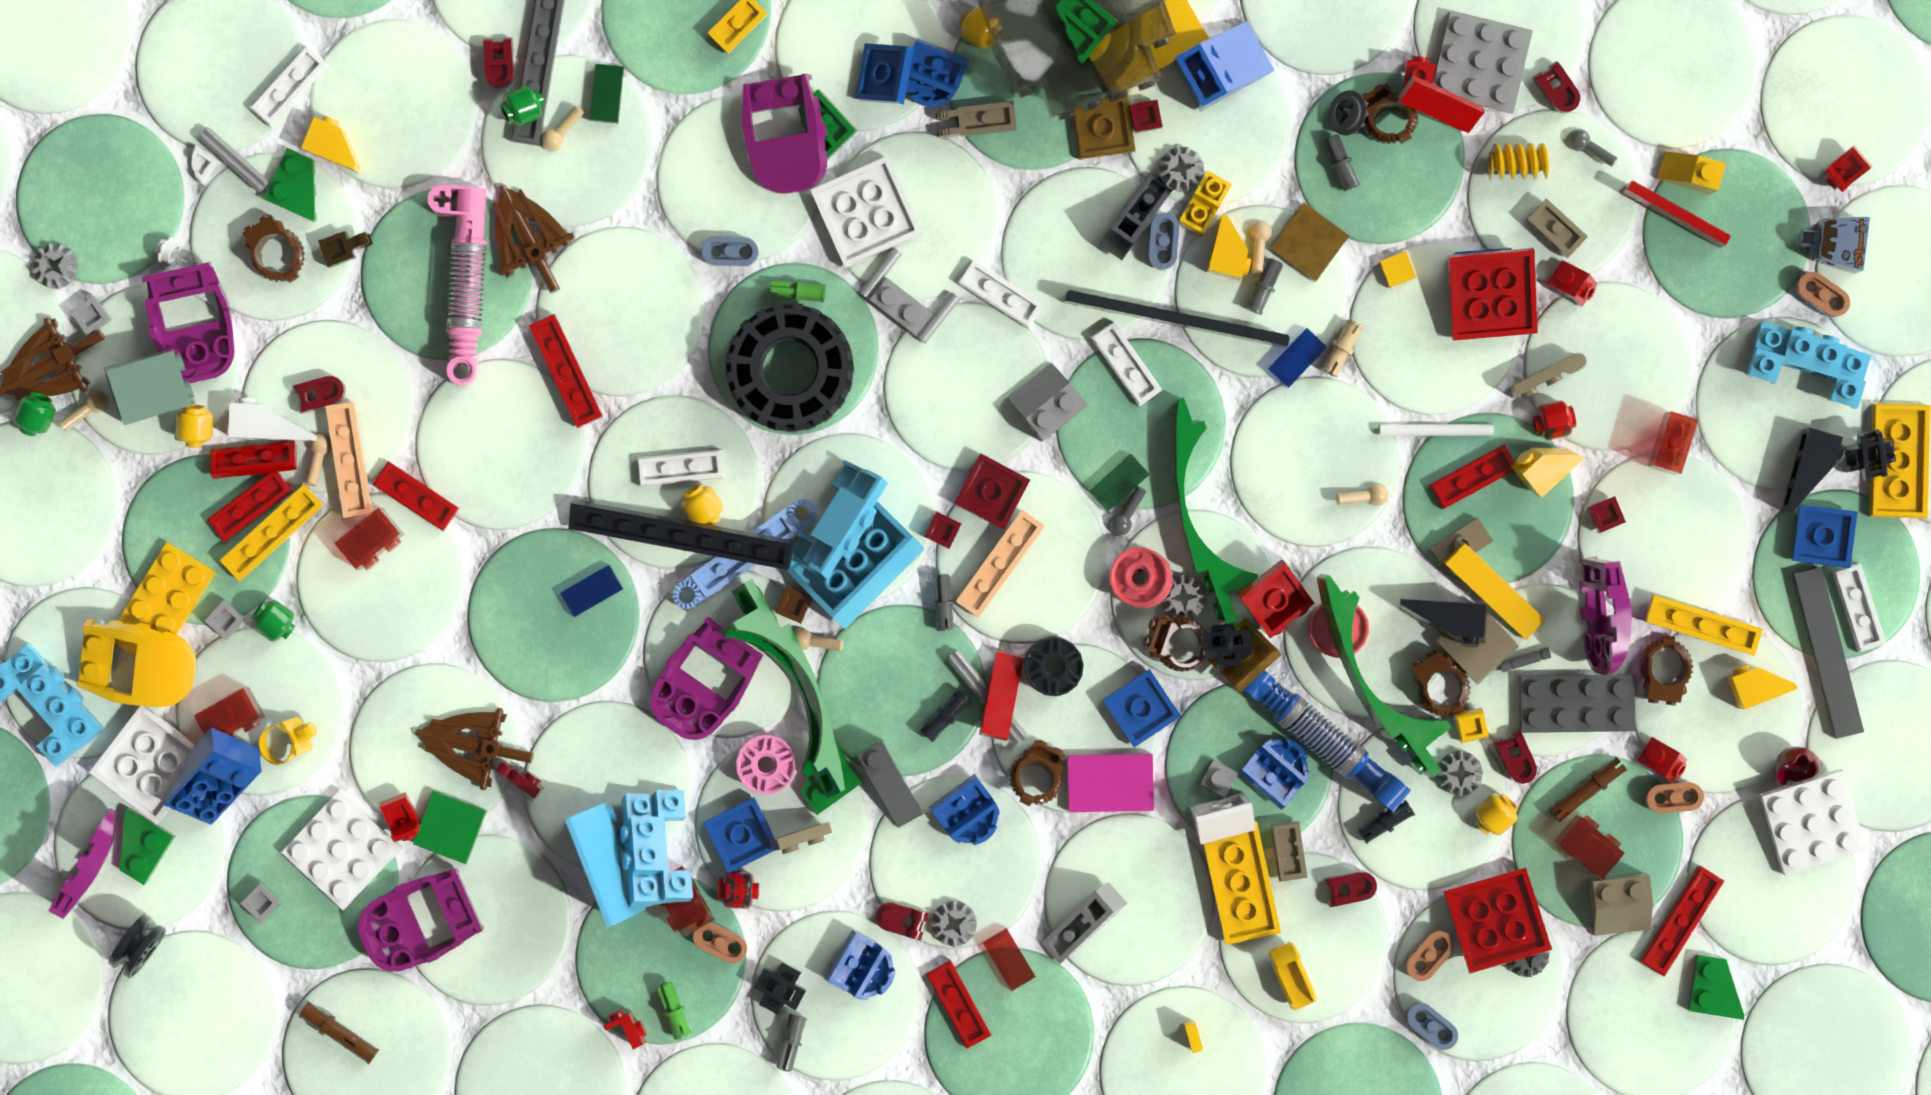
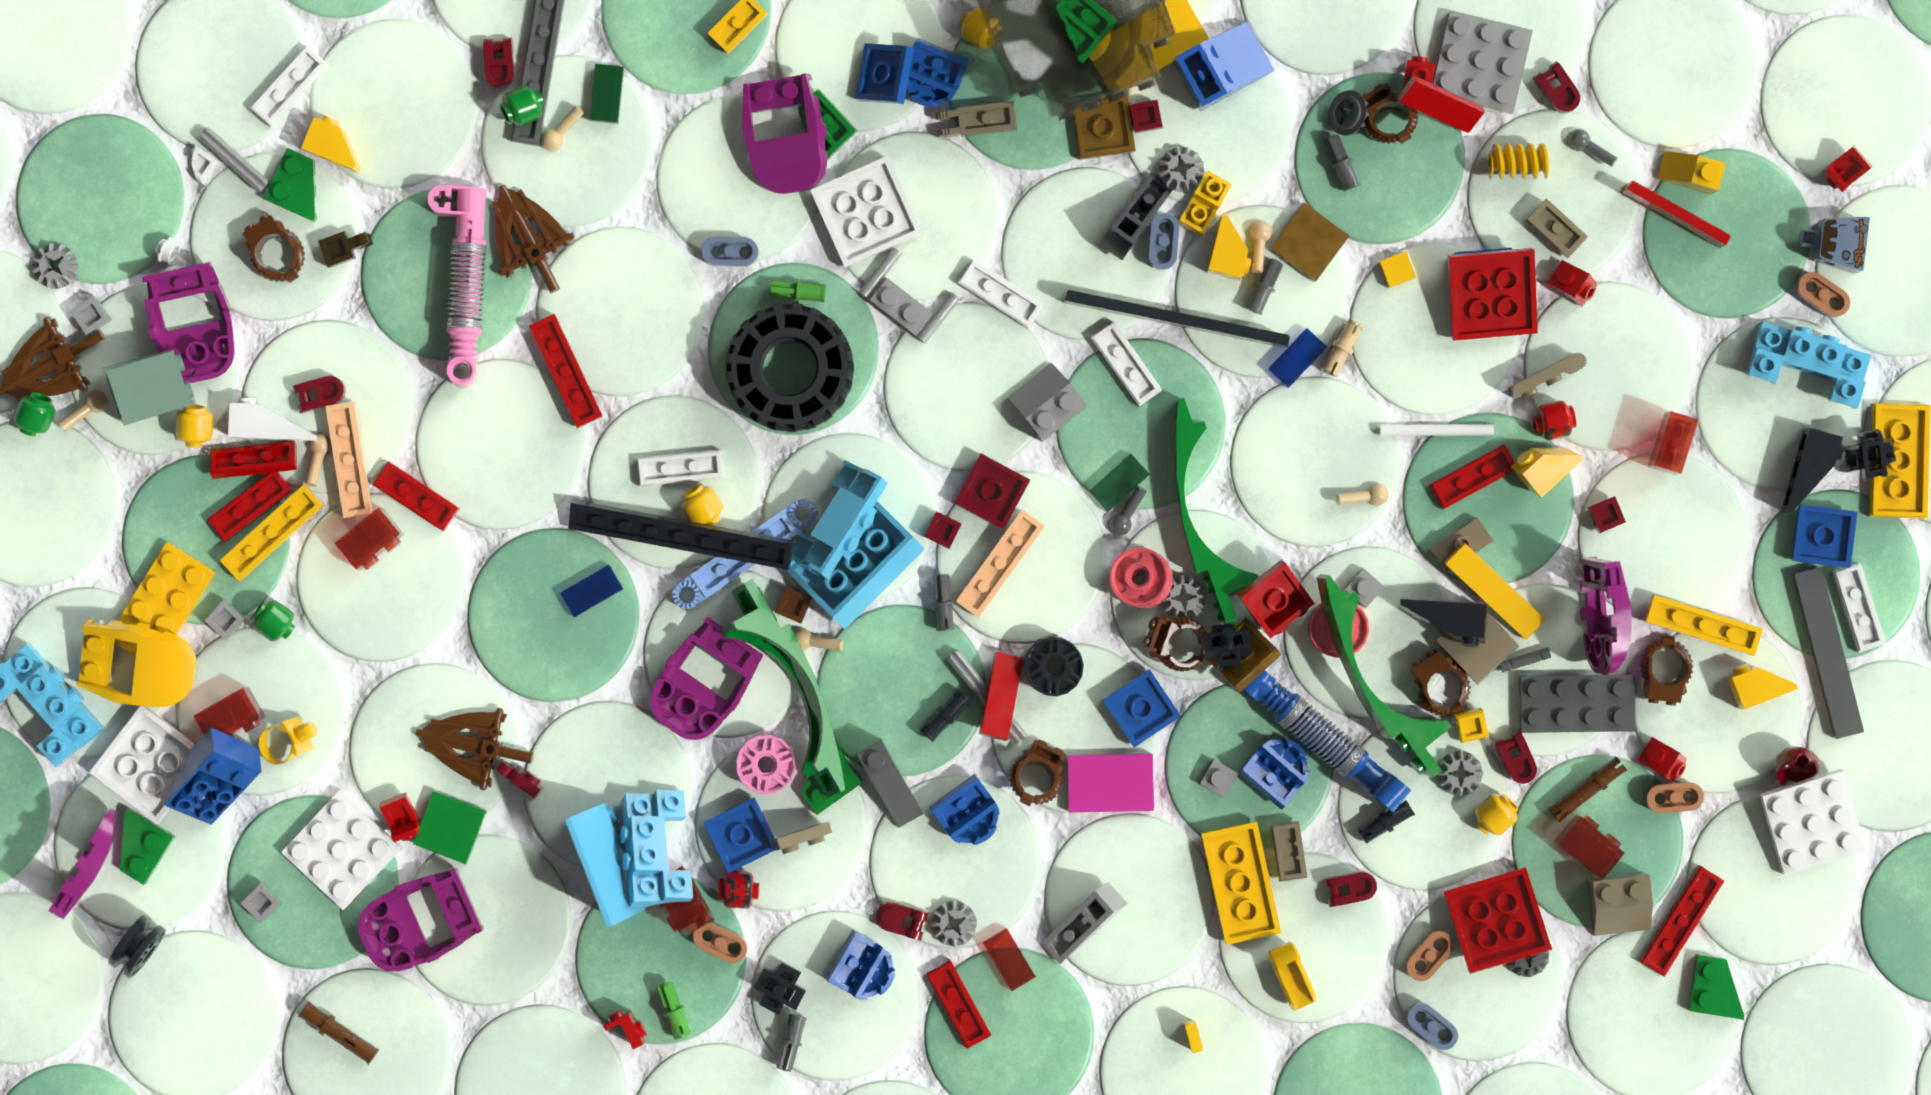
white slope [1189,793,1256,844] -> none
none -> light grey plate [1344,568,1385,608]

